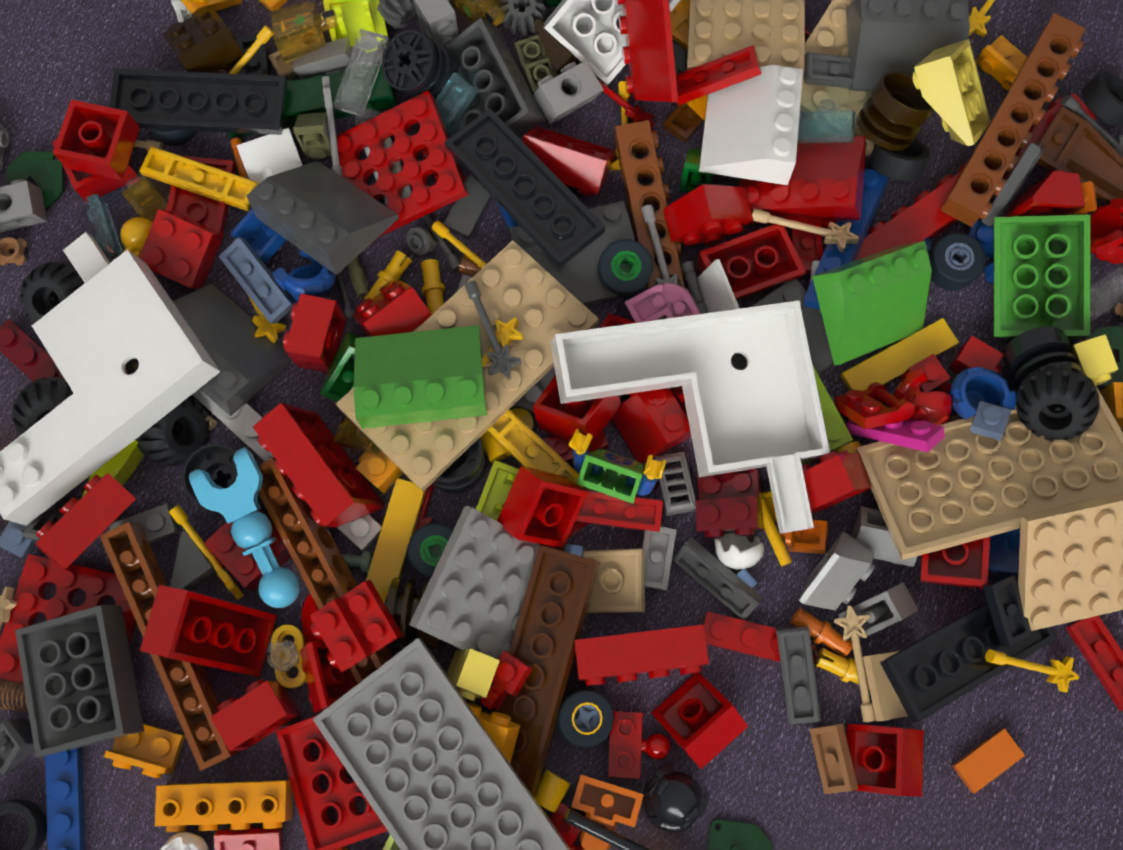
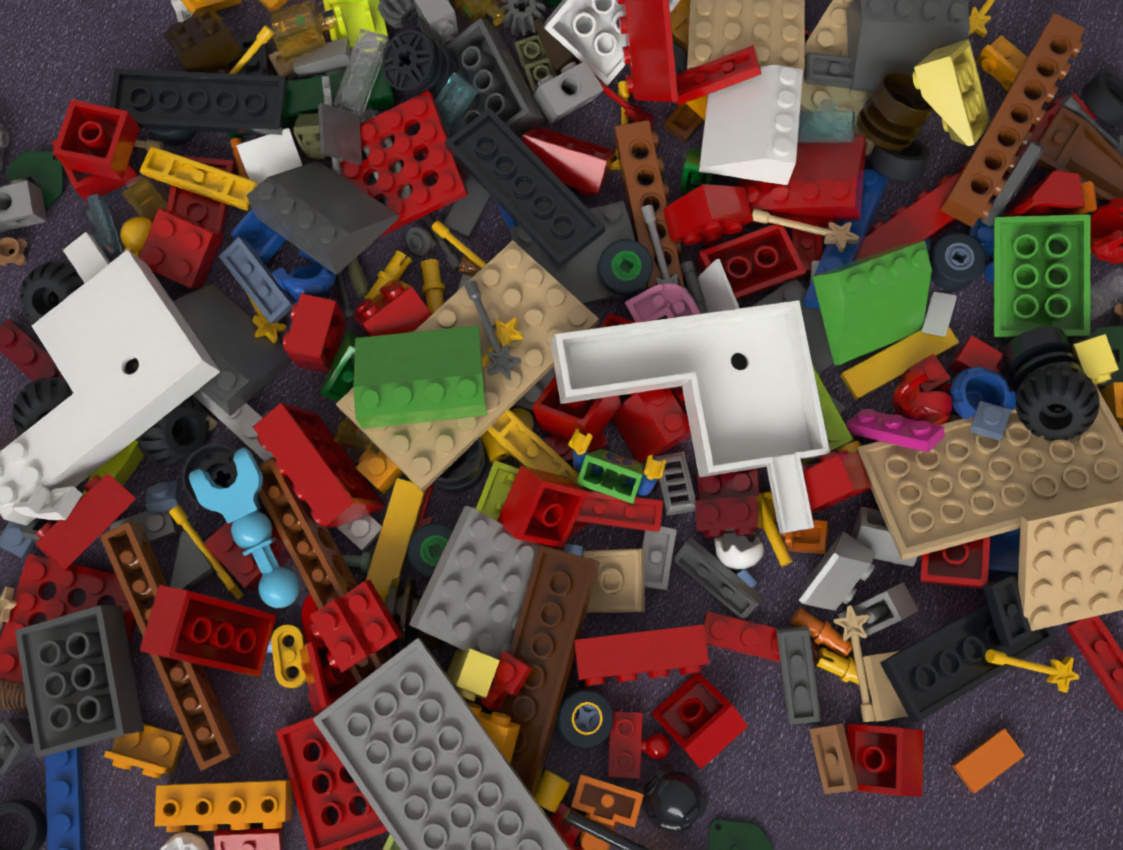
red brick [210,679,301,751] -> none
clear plate [268,640,299,672] -> none
red plate [834,382,915,430] -> none
none -> white slope [12,484,82,520]
none -> sand blue plate [145,480,182,515]
none -> flat silver piece [318,103,362,165]
none -> white sticker [922,292,957,337]

